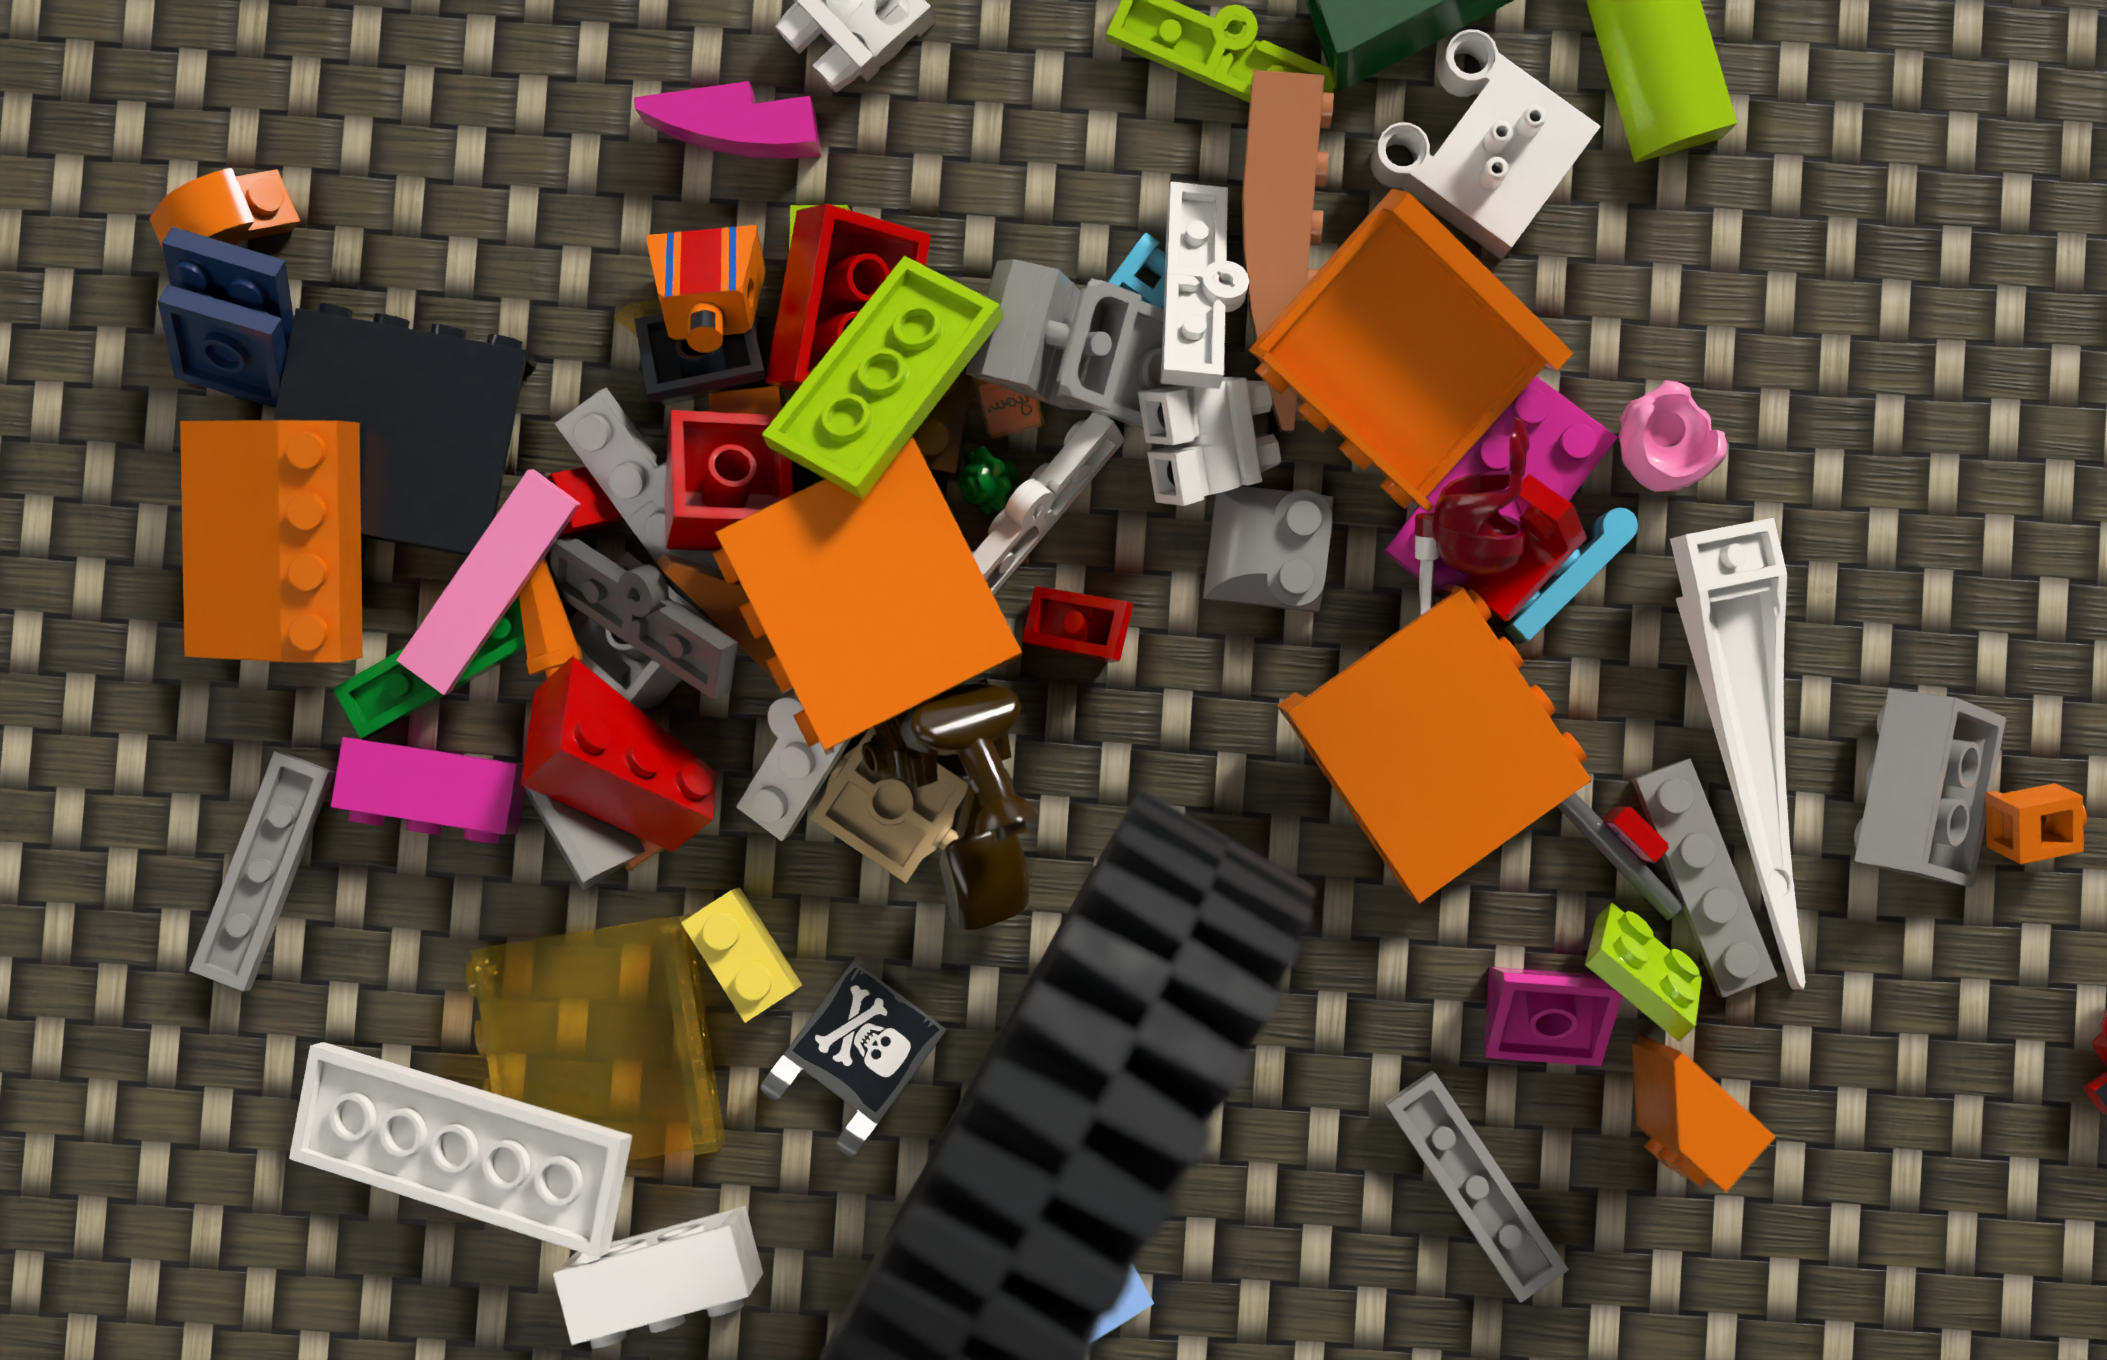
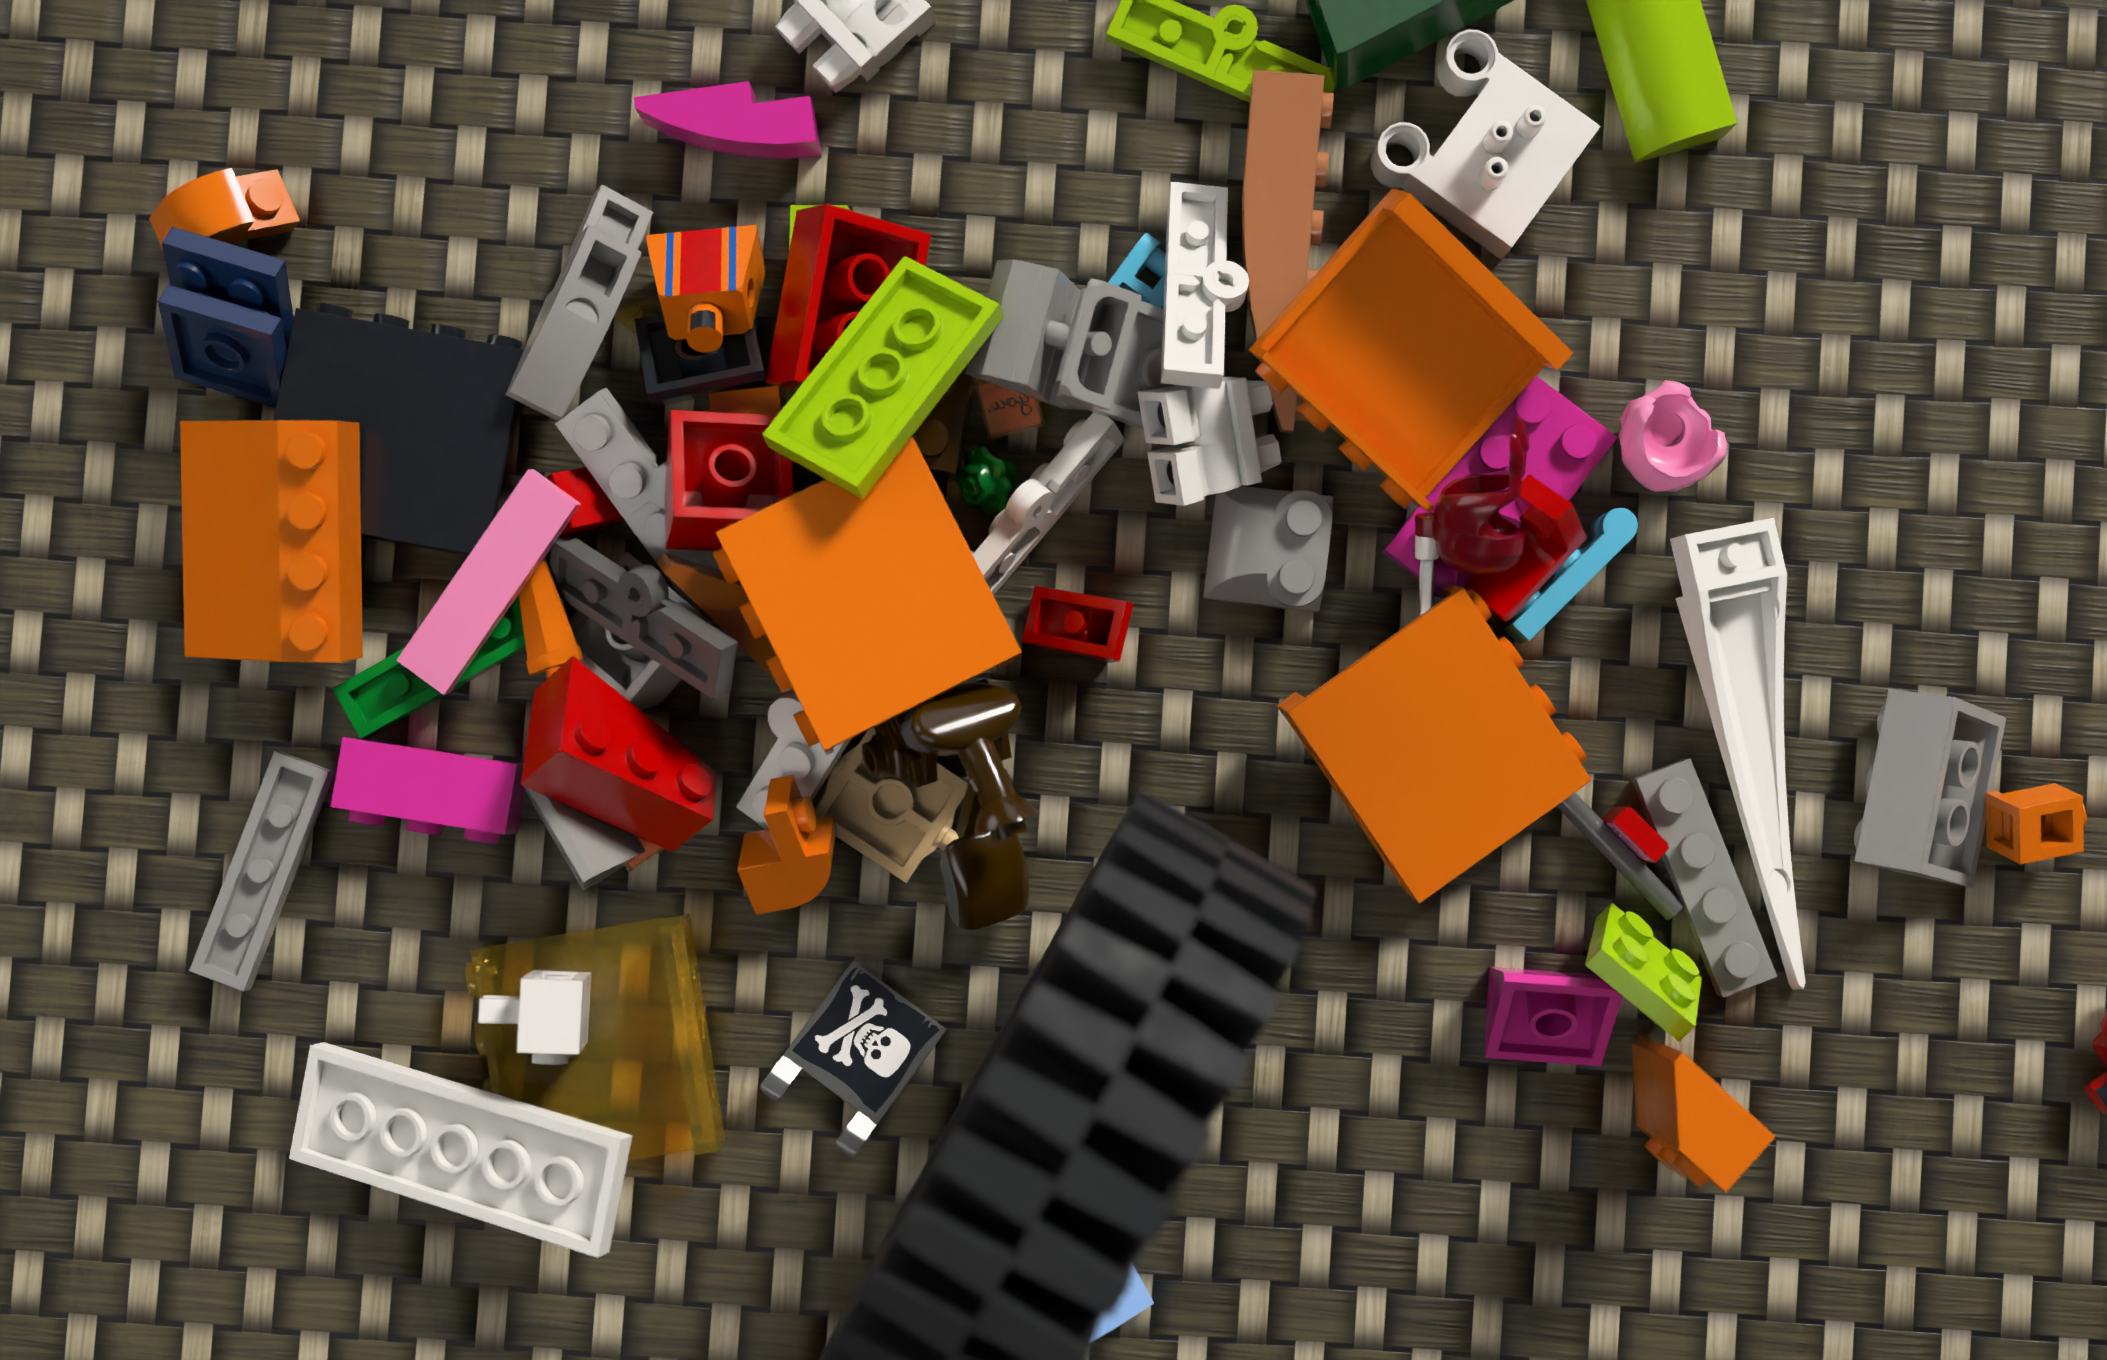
white brick [553,1206,763,1348] -> none
light yellow brick [681,888,802,1023] -> none
light grey plate [1384,1070,1569,1303] -> none
none -> white brick [478,970,591,1065]
none -> light grey slope [505,185,653,421]
none -> orange brick [737,775,836,915]

